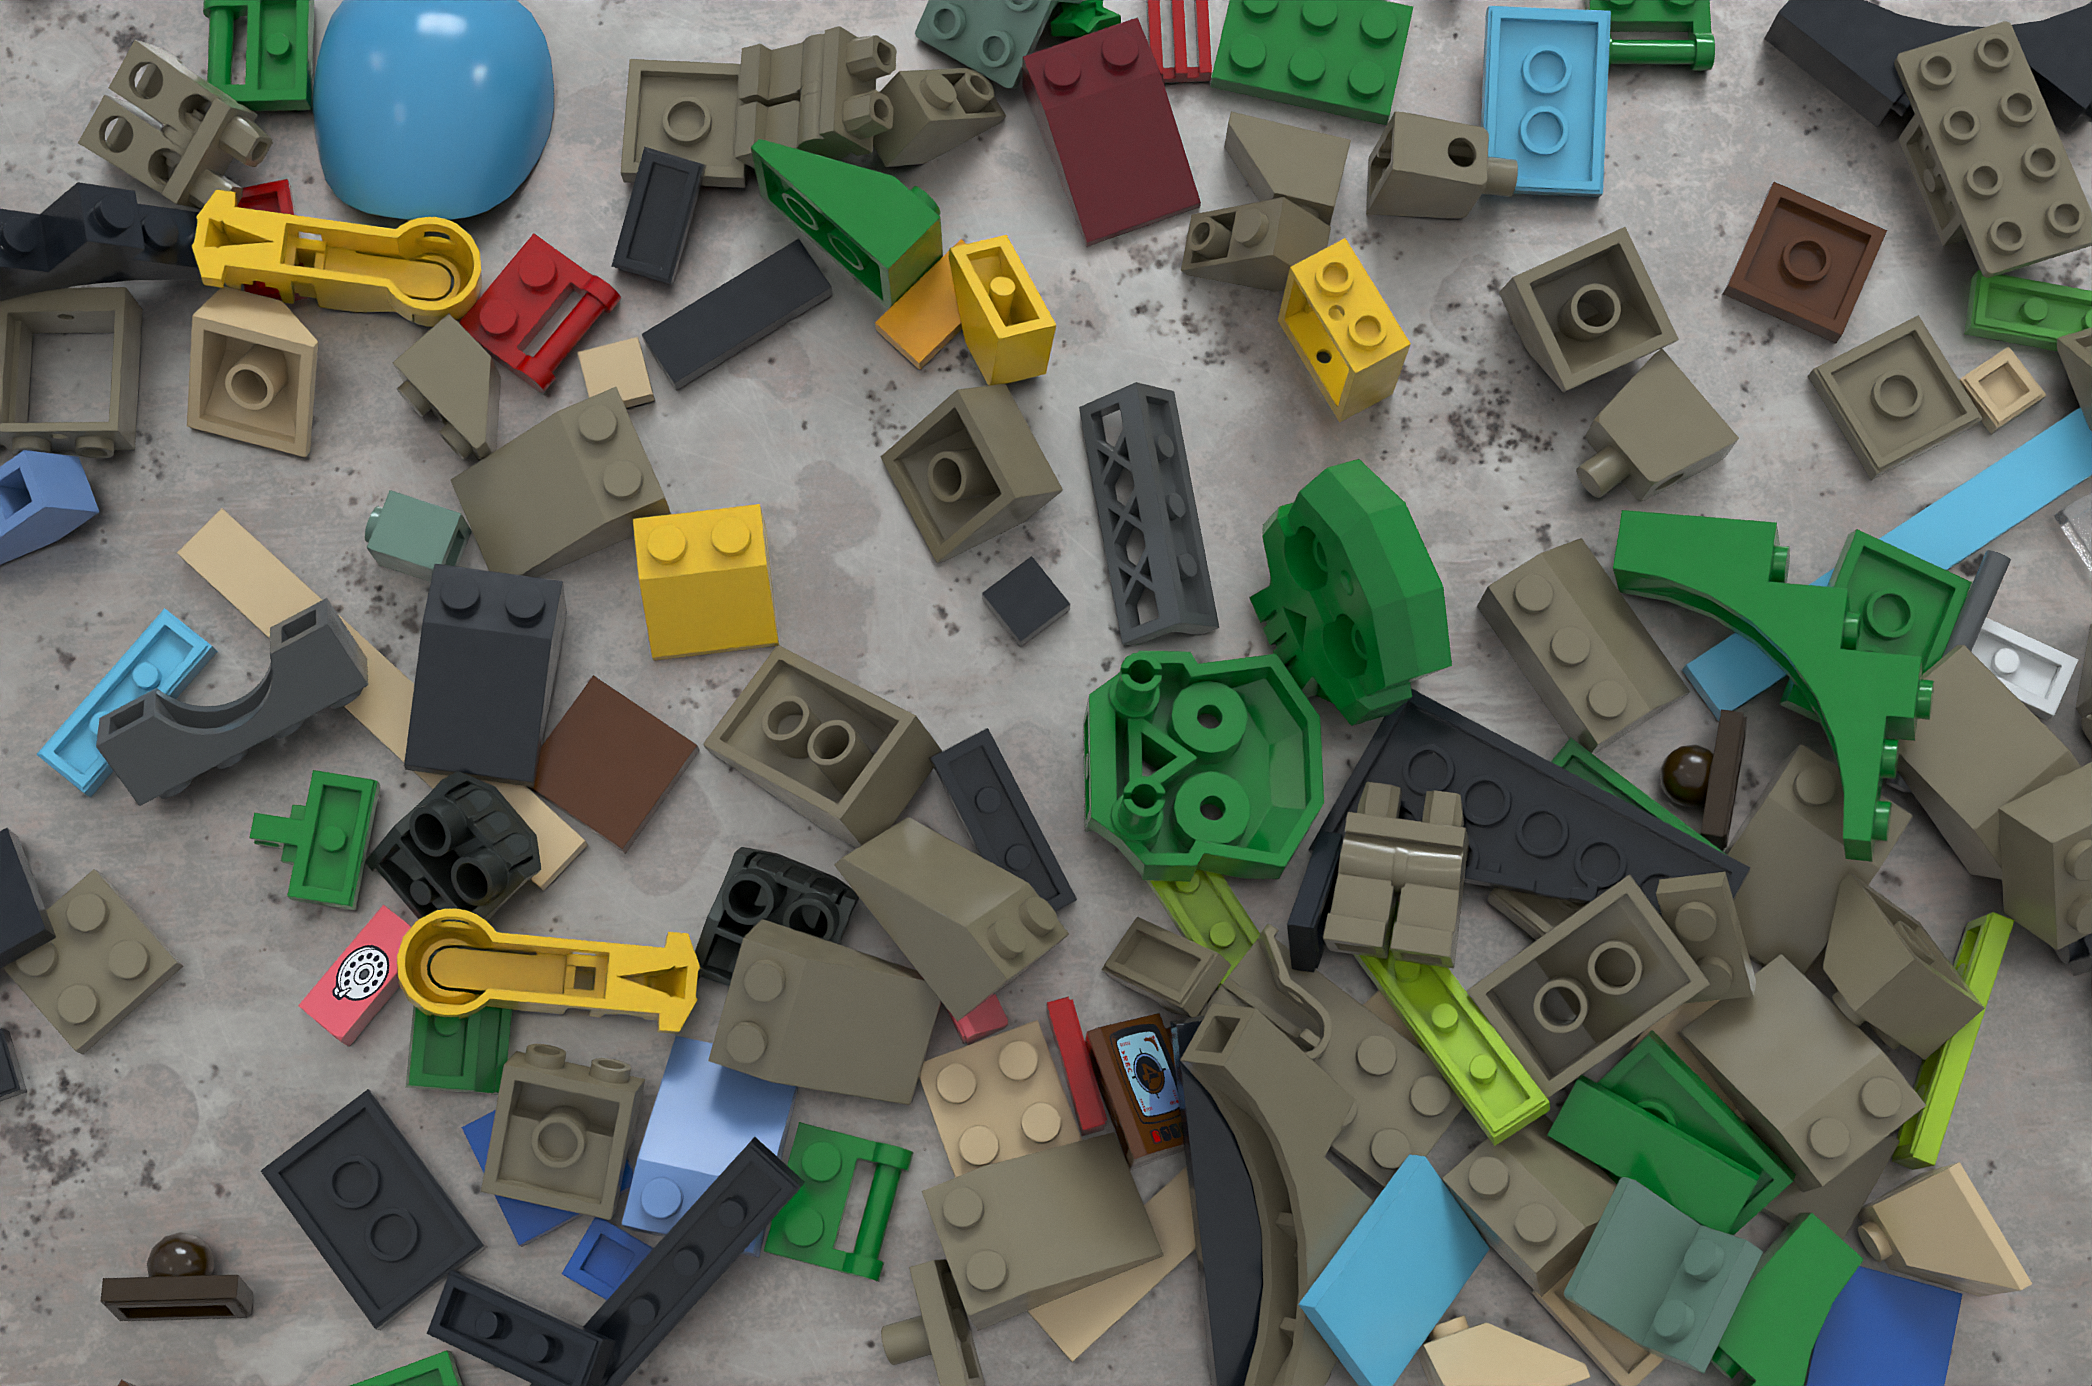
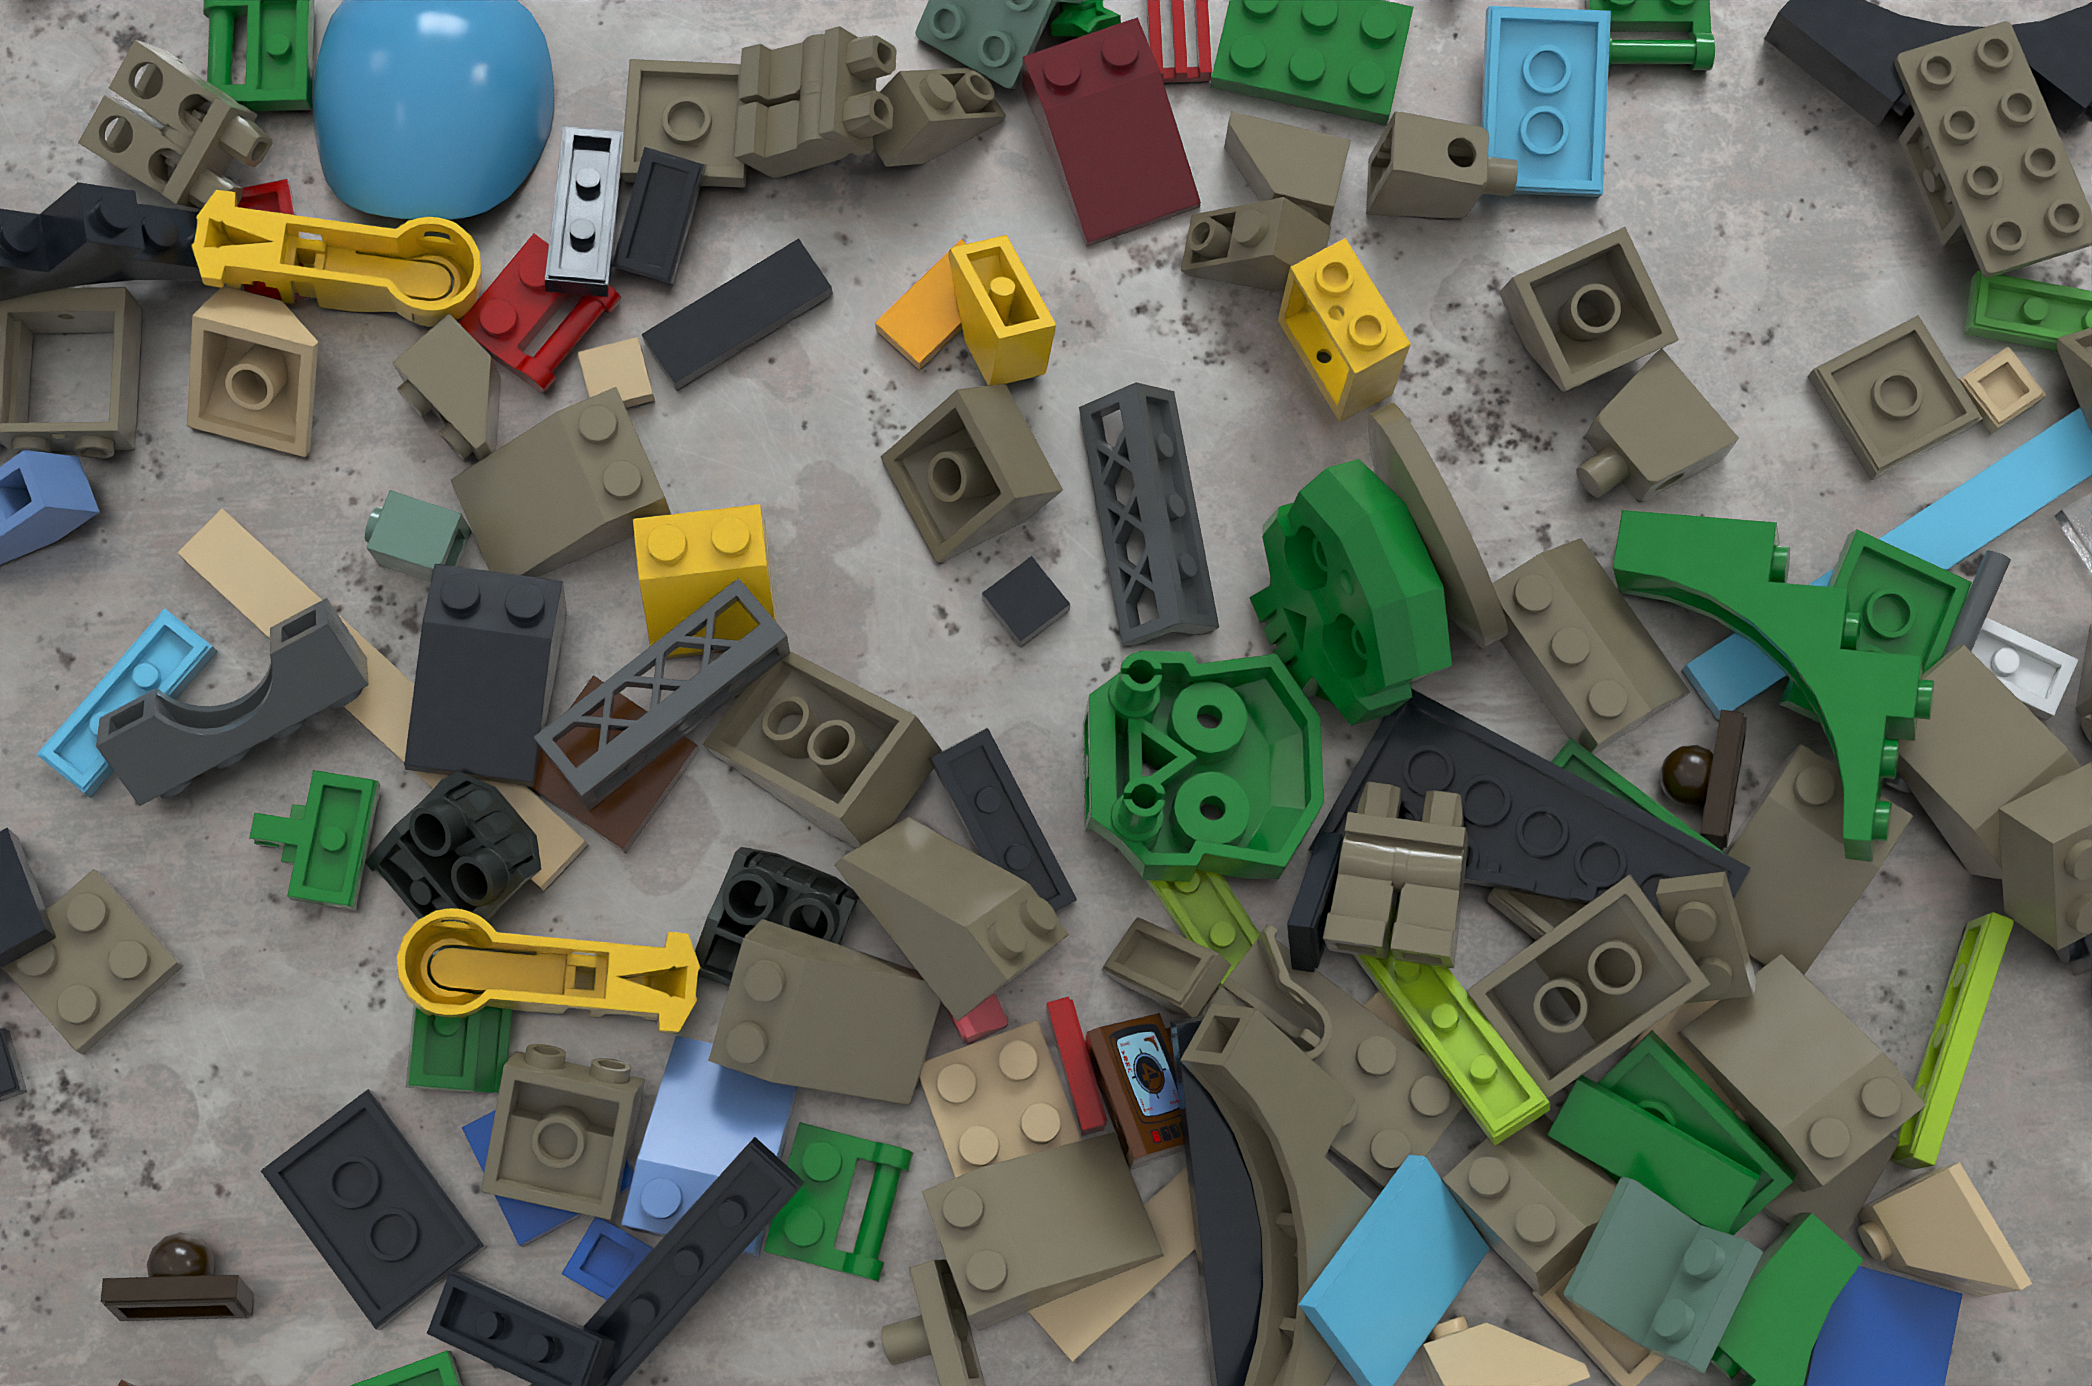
coral slope [298,905,411,1047] -> none
green slope [751,139,943,309] -> none
reddish brown tile [1723,182,1887,344] -> none
dark tan slope [1823,873,1984,1060] -> none
none -> dark grey fence [534,578,790,811]
none -> tile [545,126,624,297]
none -> dark tan dish [1367,403,1508,648]

